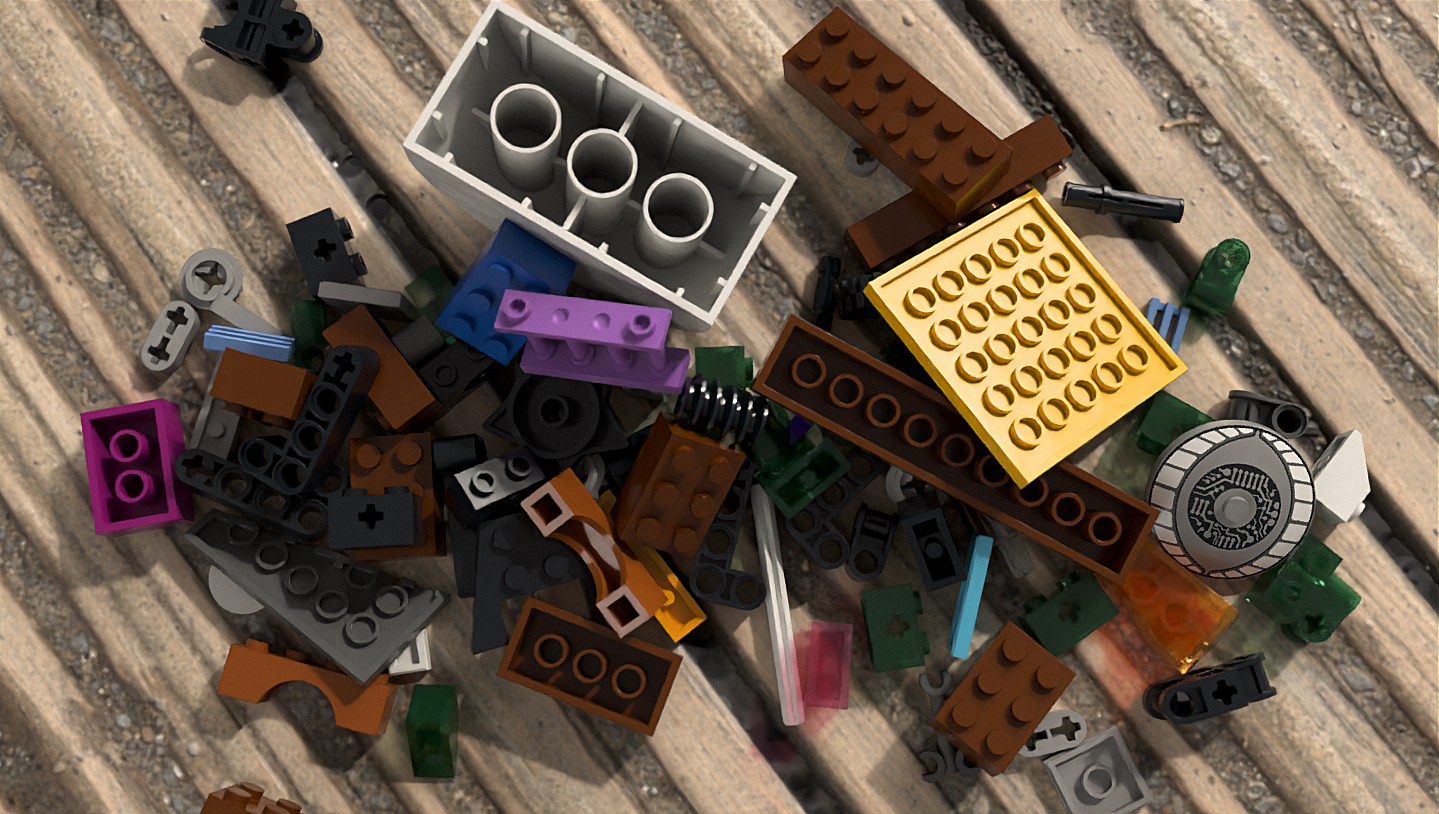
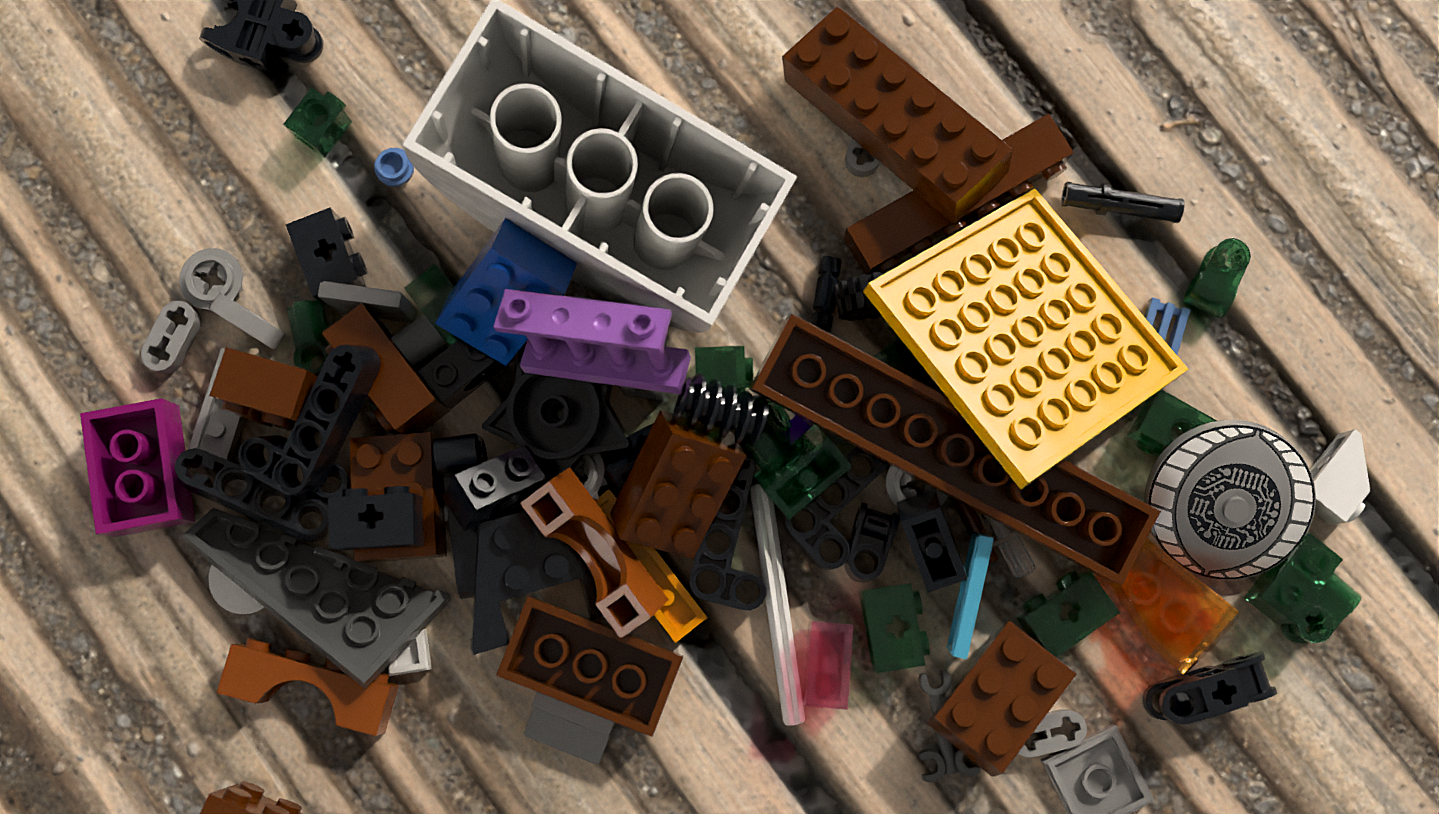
medium blue tile [203,325,296,363] -> none
clear green slope [405,684,459,778] -> none
dark grey piece [1228,390,1309,441] -> none
none -> clear green brick [283,87,352,158]
none -> medium blue plate [374,148,414,187]
none -> light grey panel [524,692,615,764]

